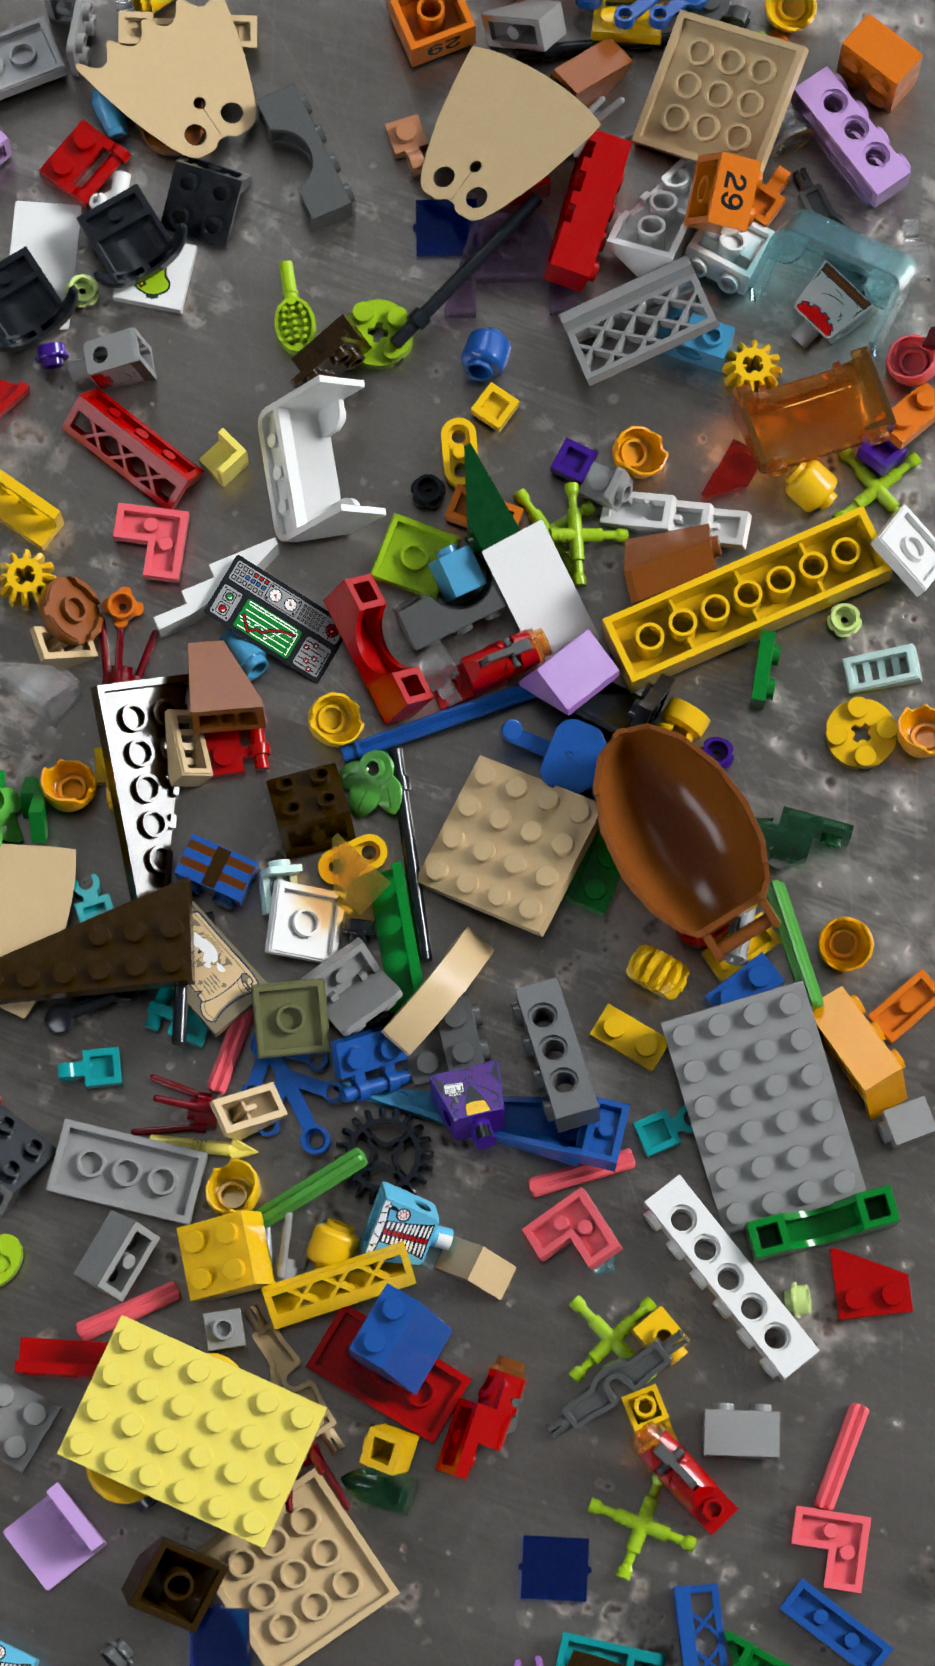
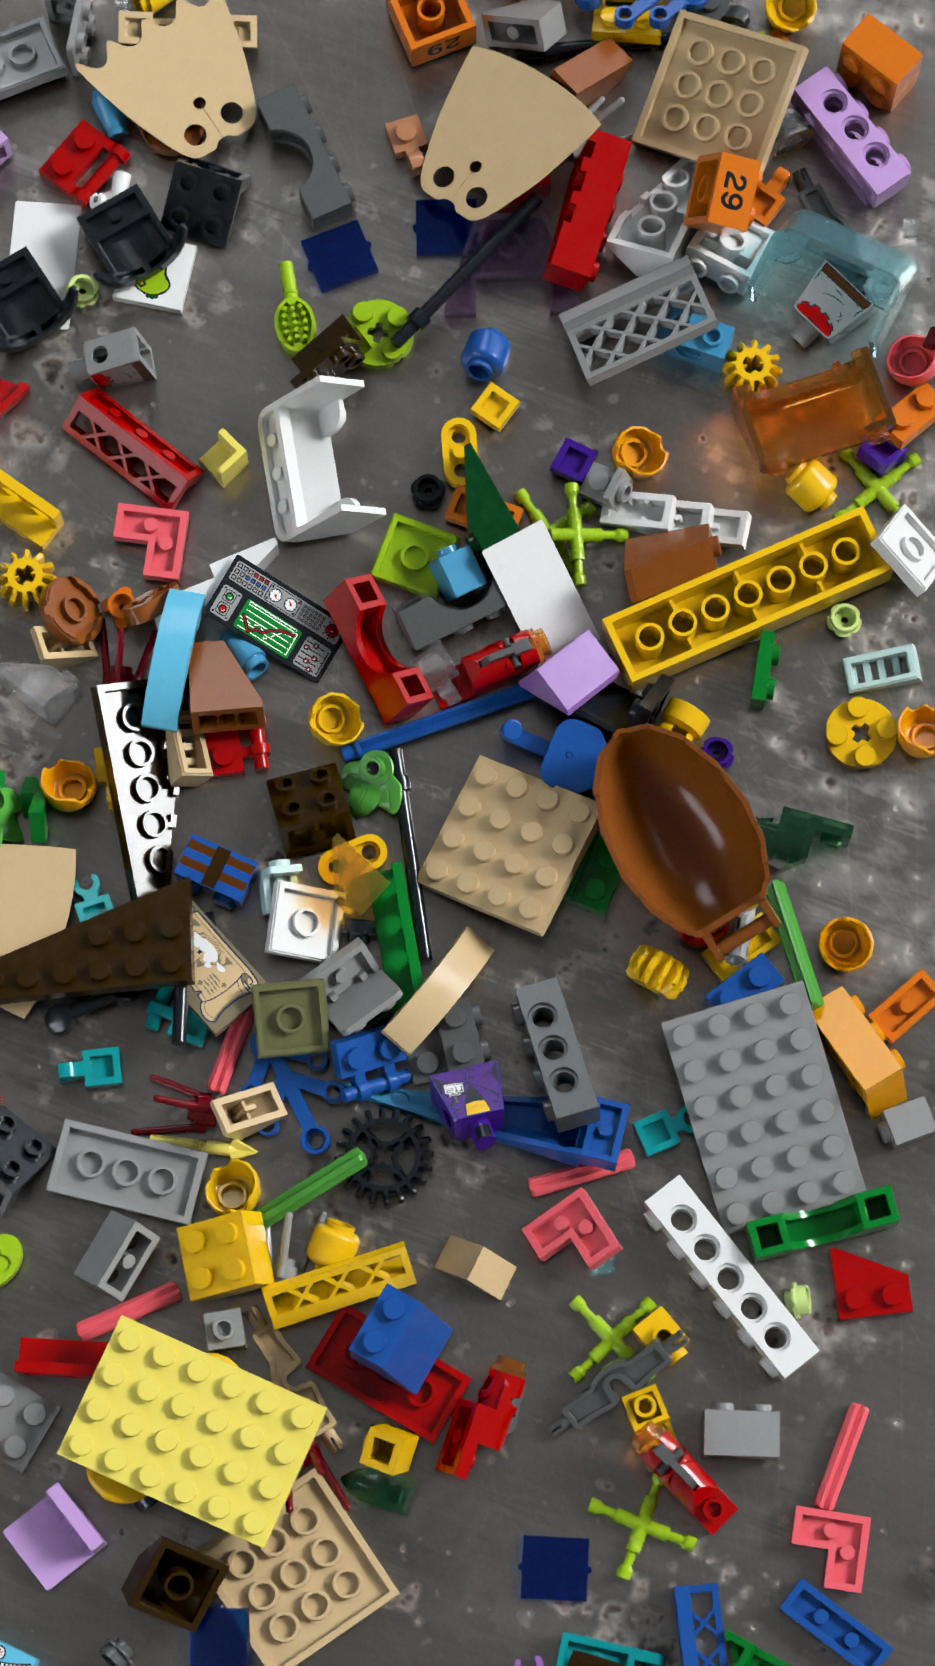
dark purple plate [35,342,69,369] -> none
torso [360,1181,453,1265] -> none
yellow plate [589,1003,668,1073] -> none
clear red slope [701,439,765,498] -> none
none -> dark orange beam [122,582,180,626]
none -> medium azure slope [141,588,205,733]
none -> clear blue piece [300,220,379,293]

